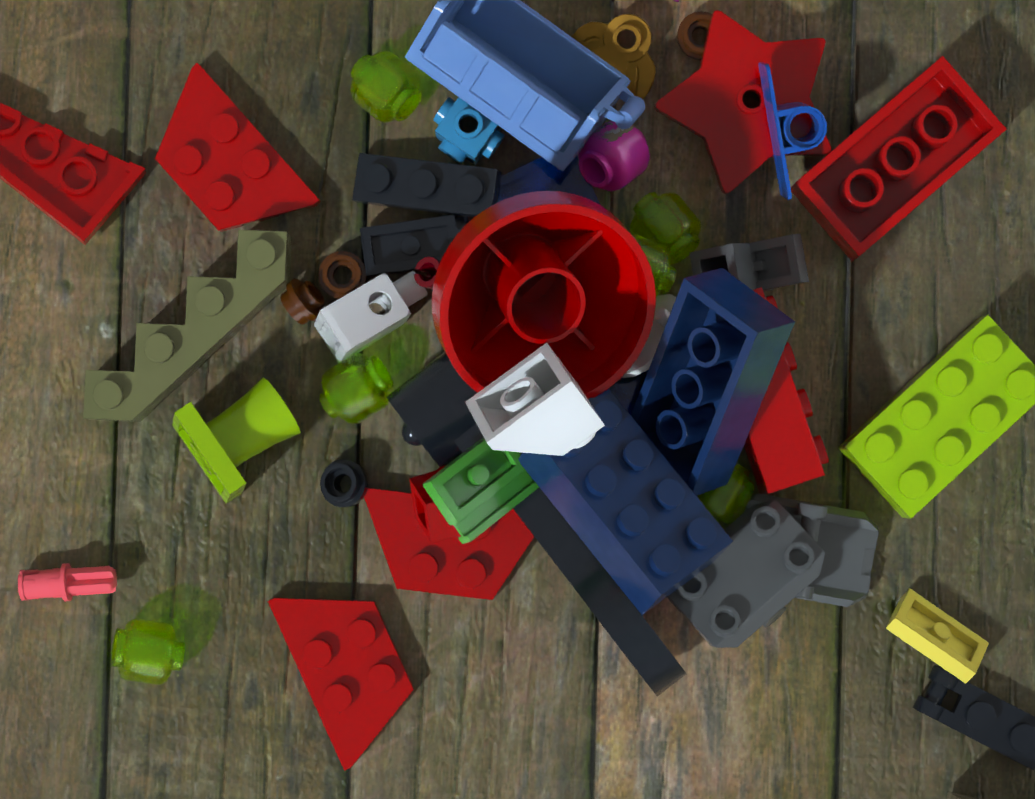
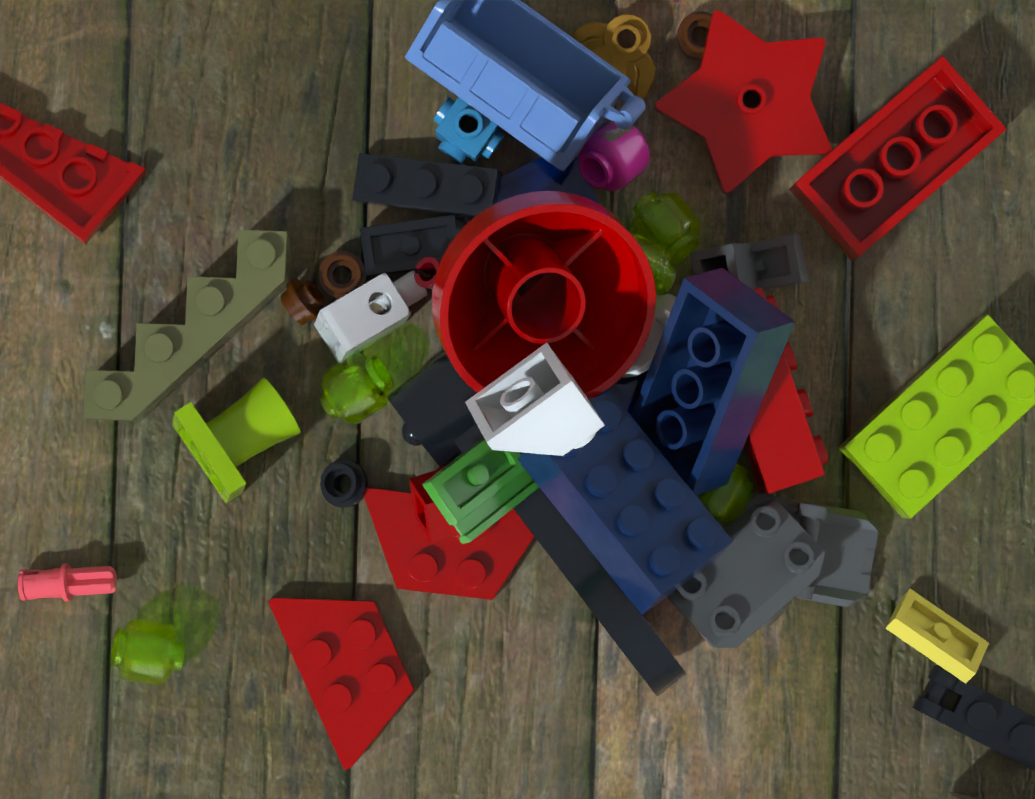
red wing [155,62,321,232] -> none
clear neon green head [350,51,422,123] -> none
blue piece [758,62,827,200] -> none

